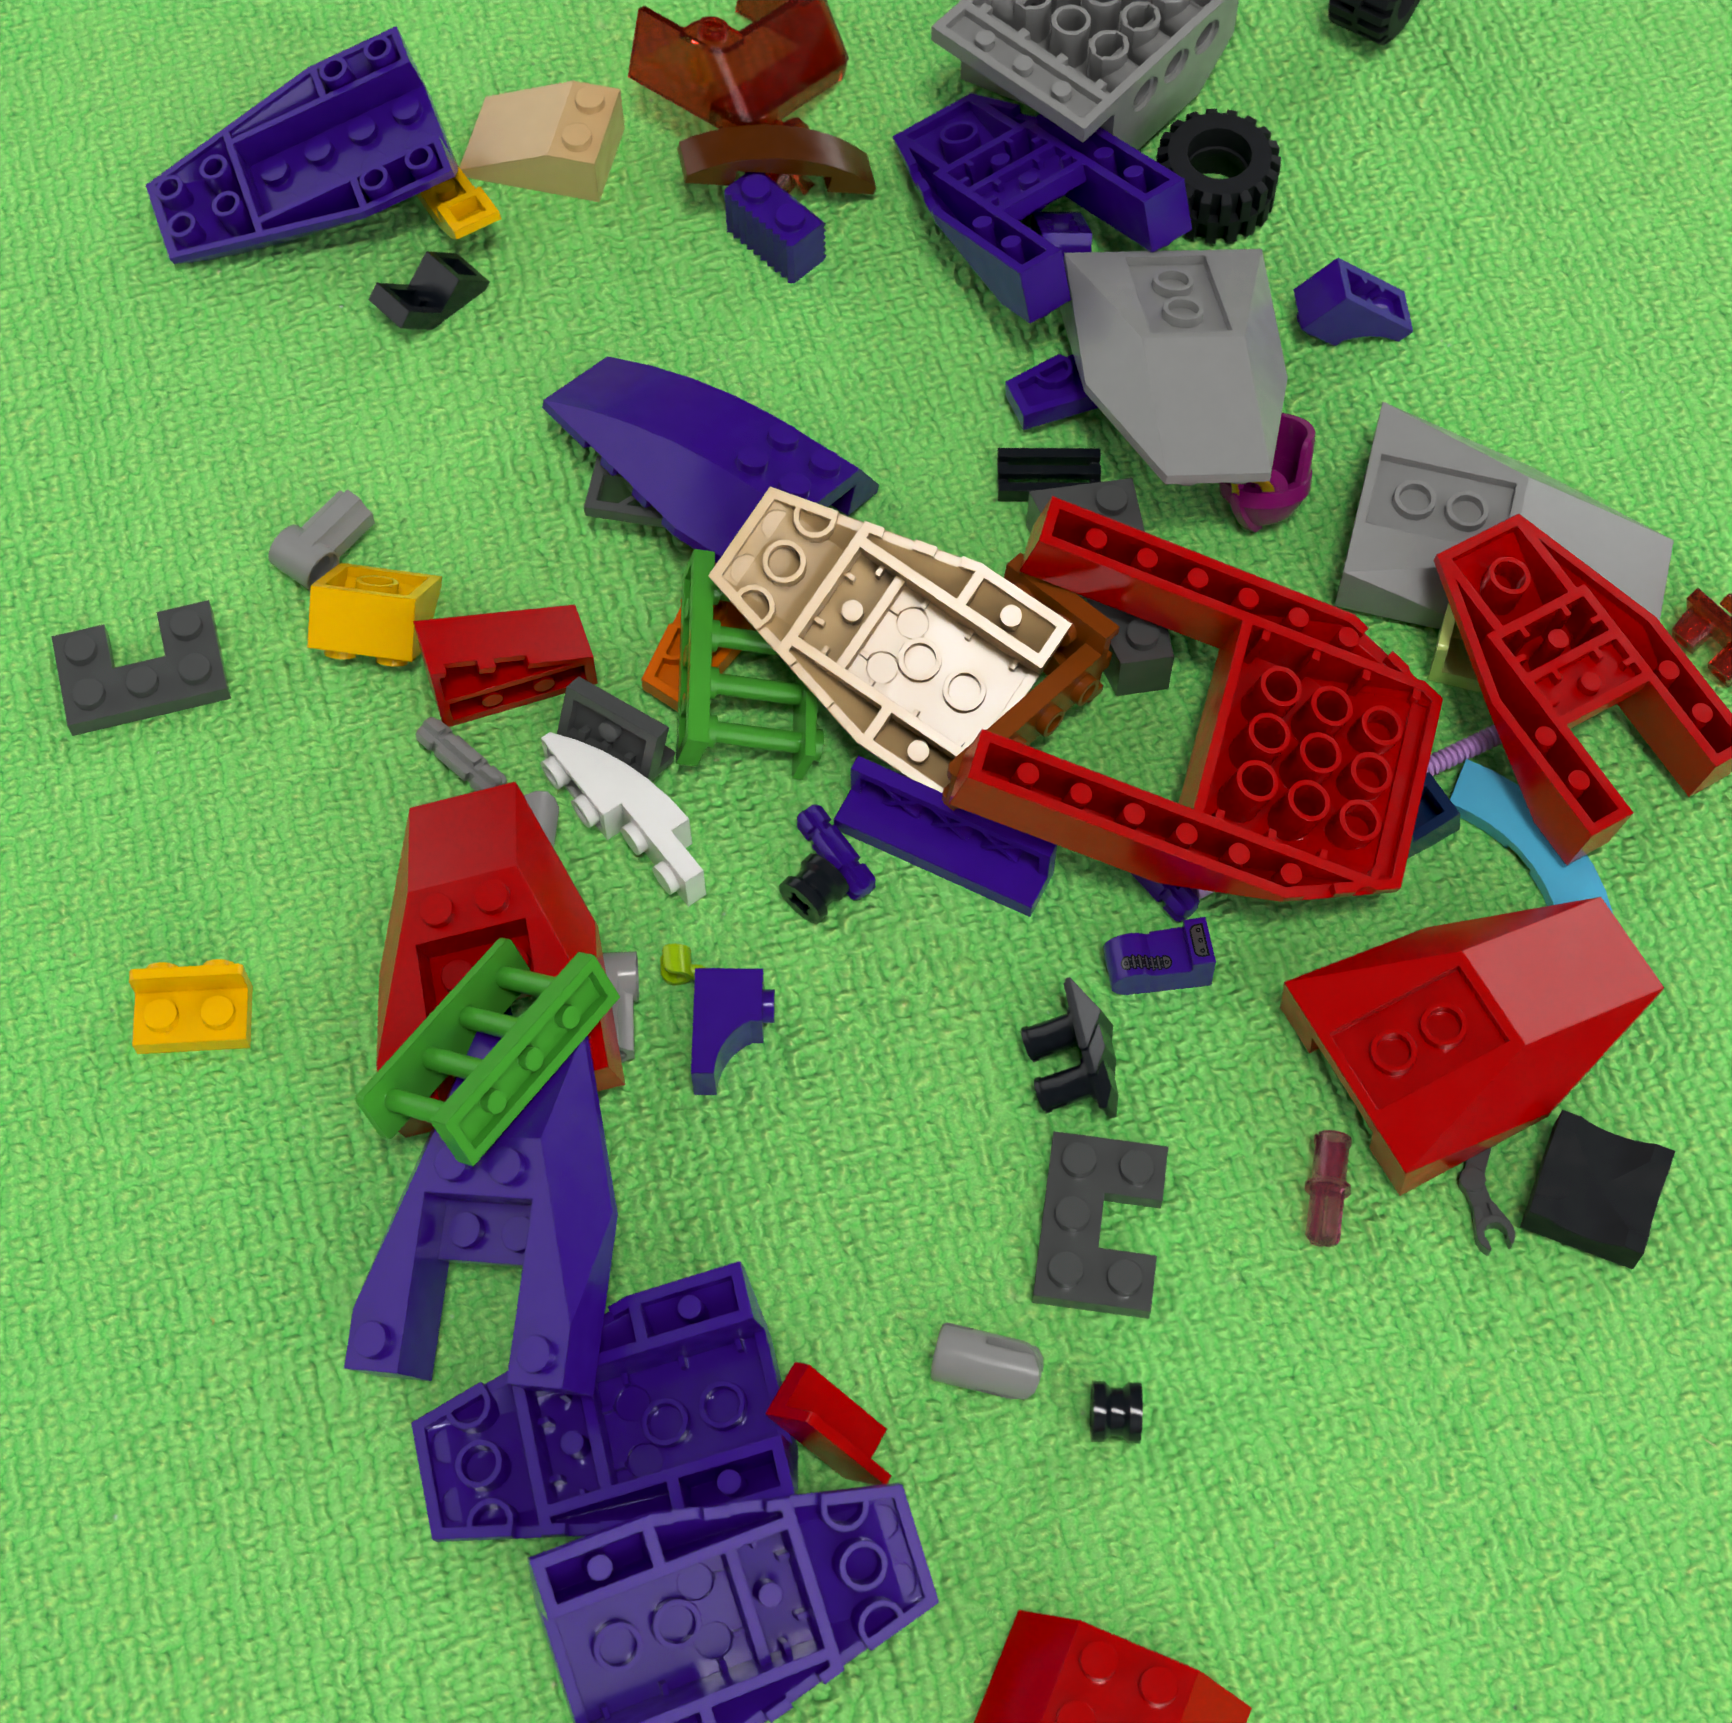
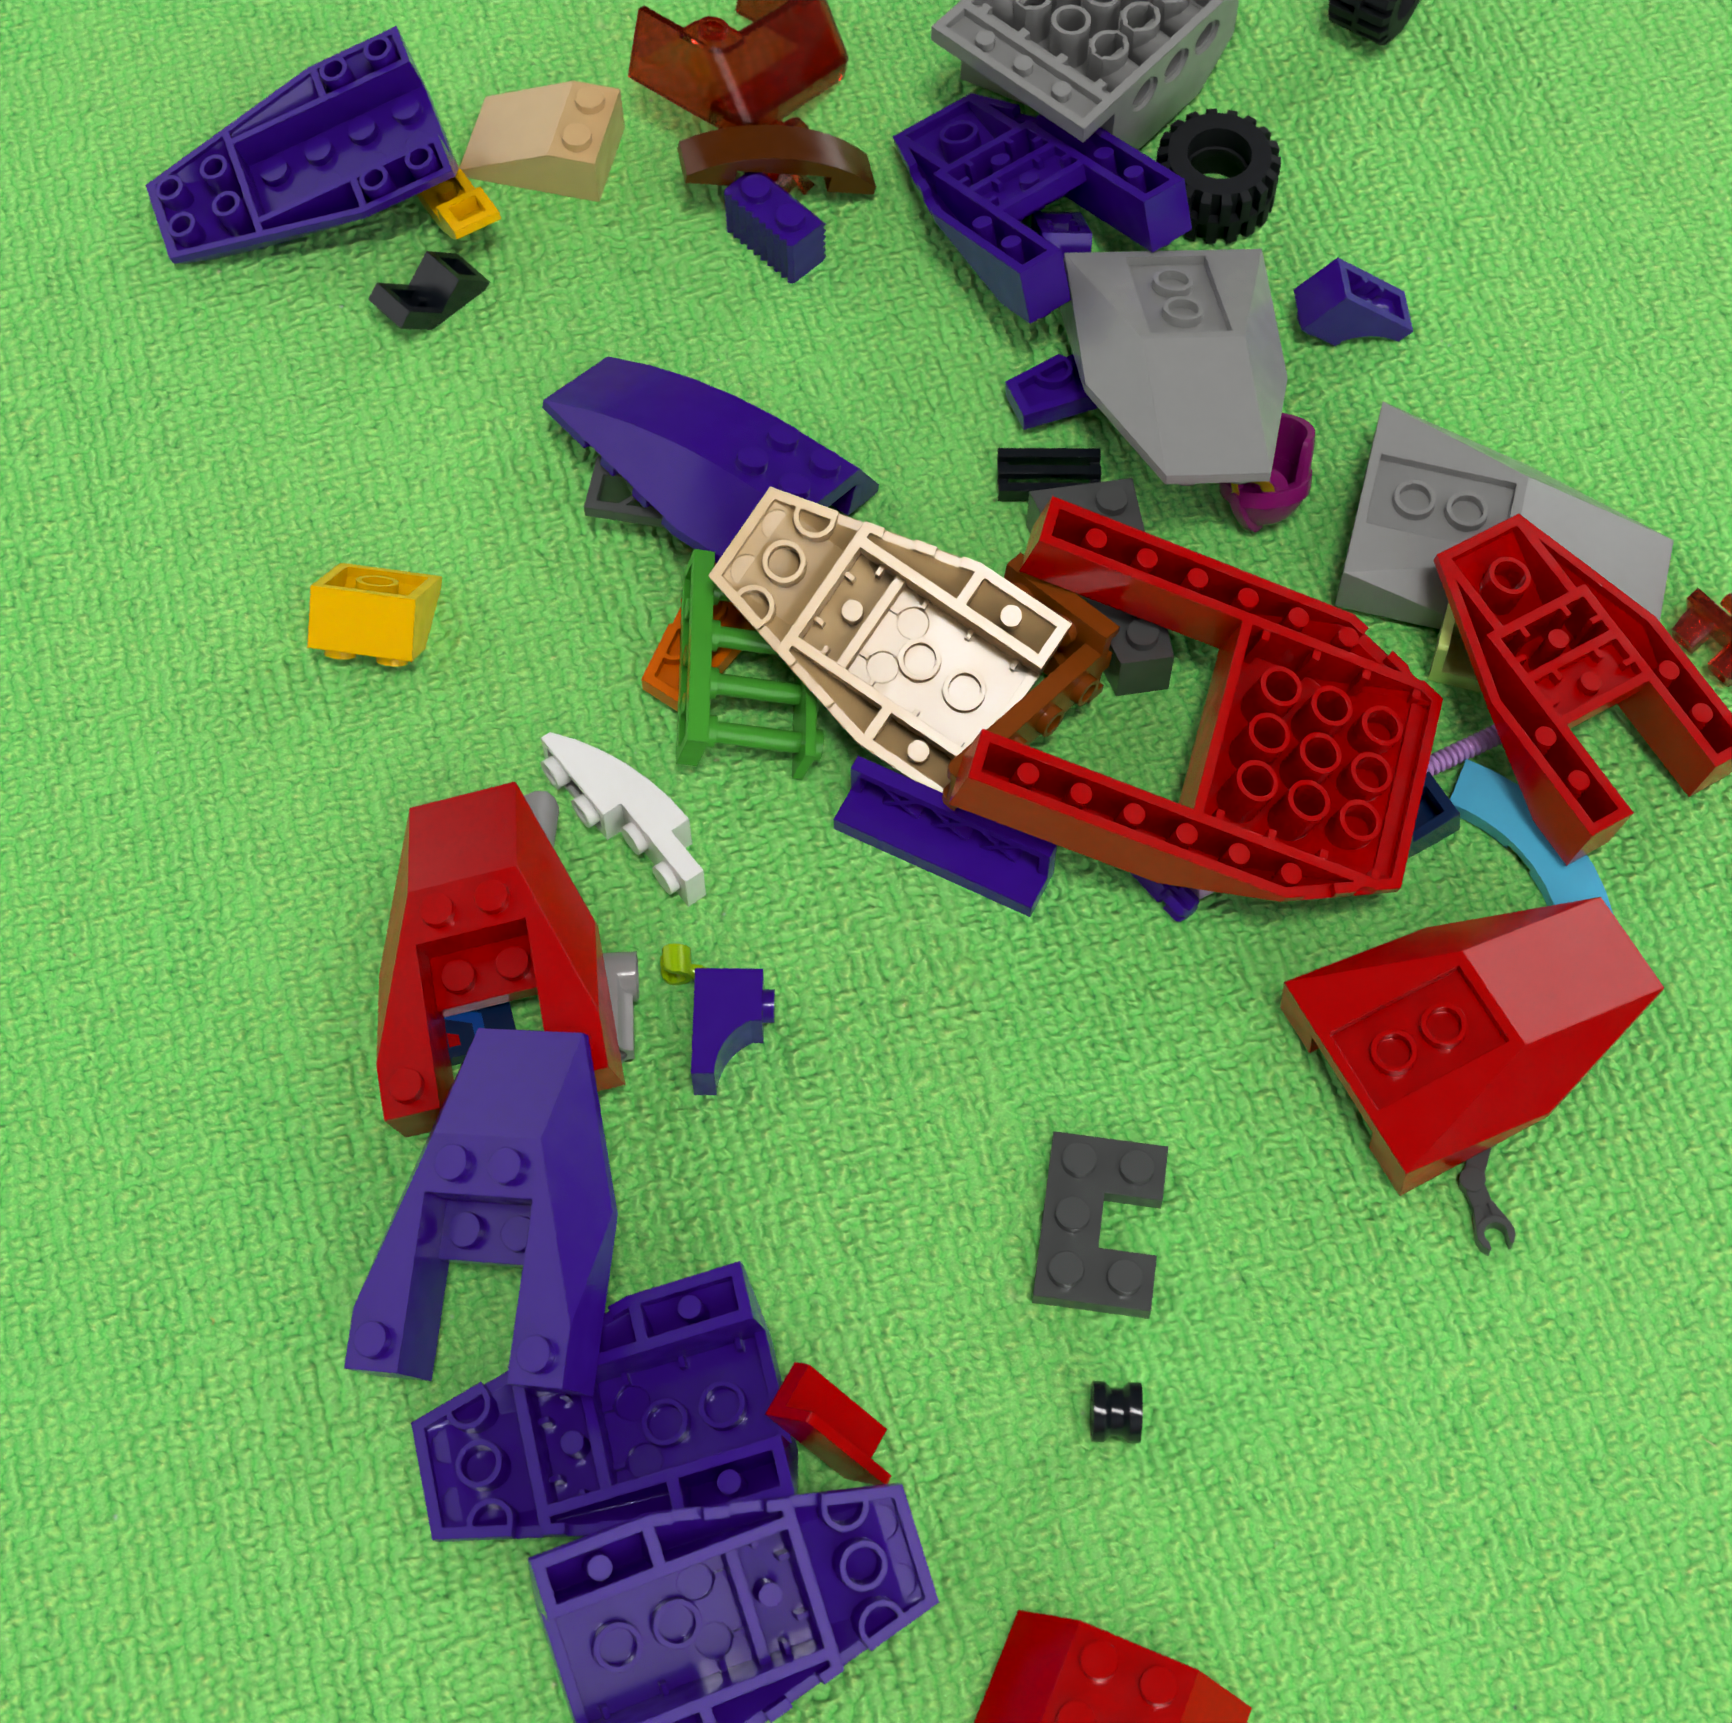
dark grey plate [51,600,231,736] -> none
yellow bracket [129,959,253,1054] -> none
light grey piece [268,490,375,591] -> none
bright green fence [355,938,620,1166] -> none
red wedge [413,604,598,727] -> none
light grey axle [416,717,507,791] -> none
dark grey bracket [557,676,675,782] -> none
black wheel [779,853,849,924] -> none
dark purple axle [797,804,876,900] -> none
light grey arm [931,1323,1043,1400] -> none
black connector [1021,977,1118,1119] -> none
dark purple leg [1103,917,1216,995] -> none
axle [1304,1130,1352,1247] -> none
black brick [1520,1110,1675,1270] -> none

